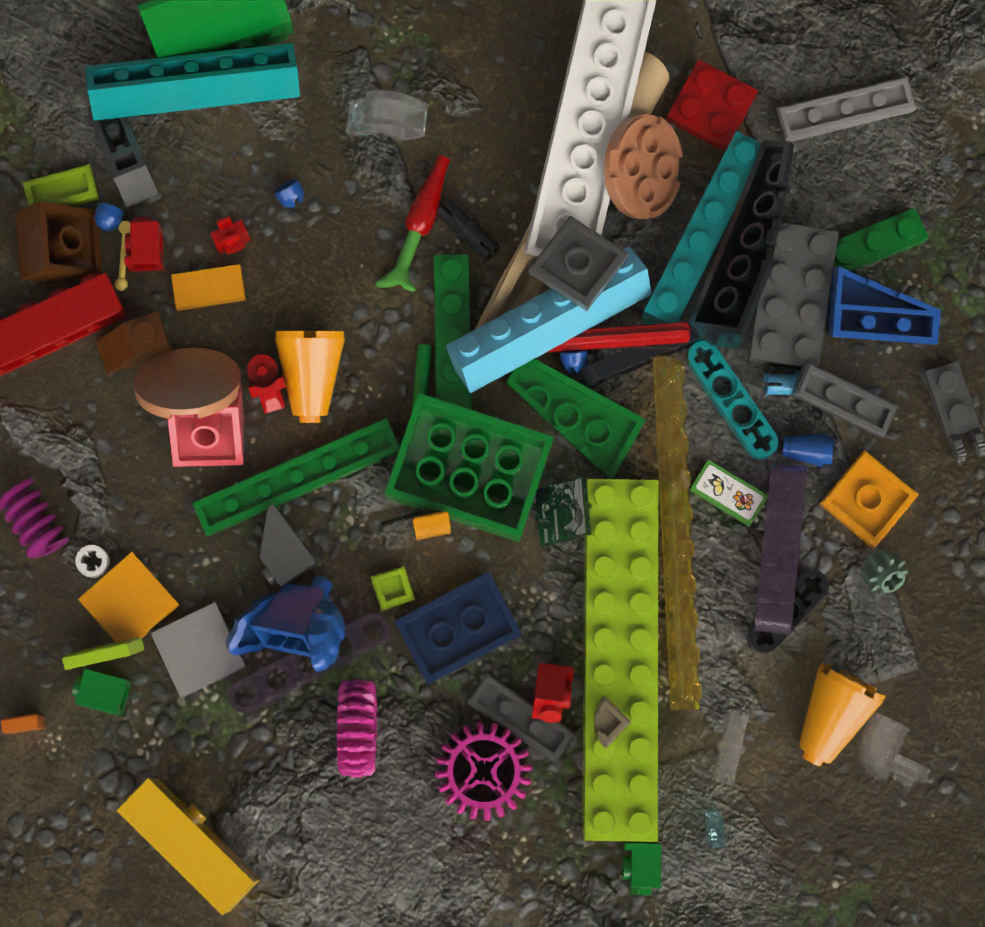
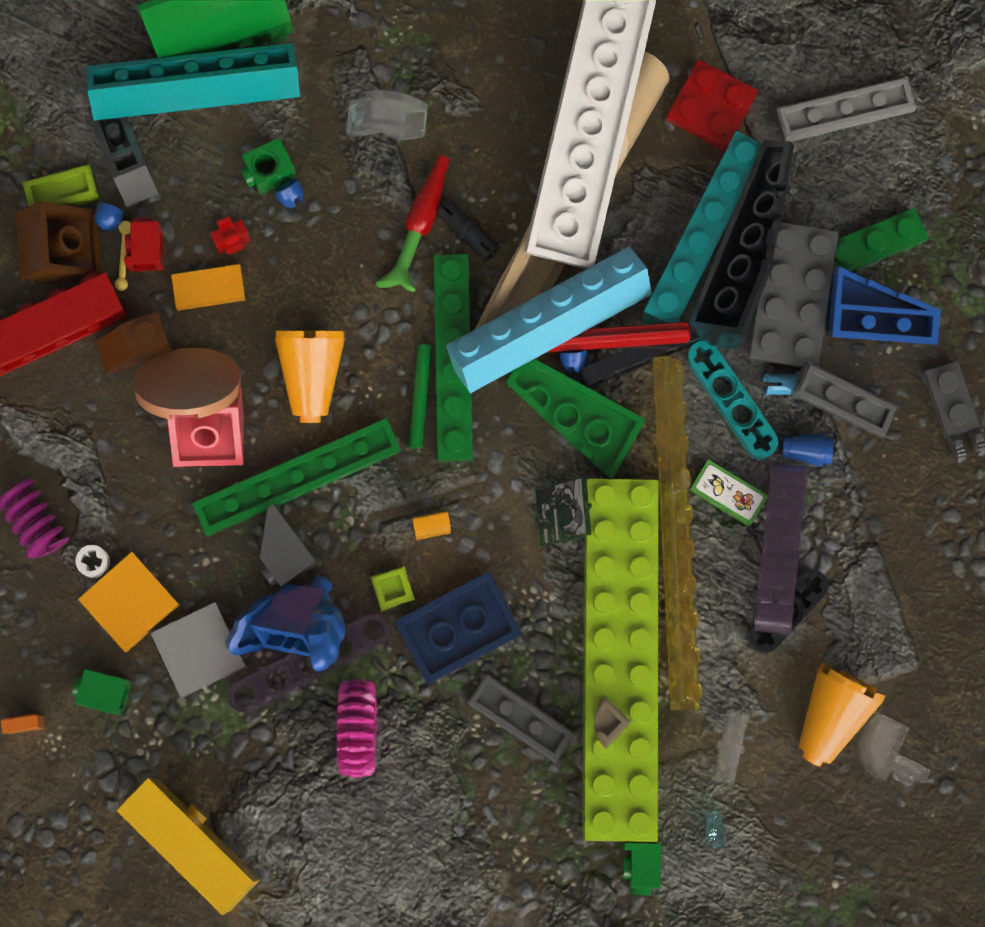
lime tile [62,637,144,670] -> none
red hips [247,354,286,414] -> none
green slope [385,393,554,543] -> none
dark pink gear [435,722,532,820] -> none
dark grey tile [529,216,628,311] -> none
red brick [532,663,574,723] -> none
nougat tile [604,114,683,219] -> none
light orange tile [819,450,919,549] -> none
sand green gear [861,549,908,593] -> none
none -> green brick [240,138,297,195]

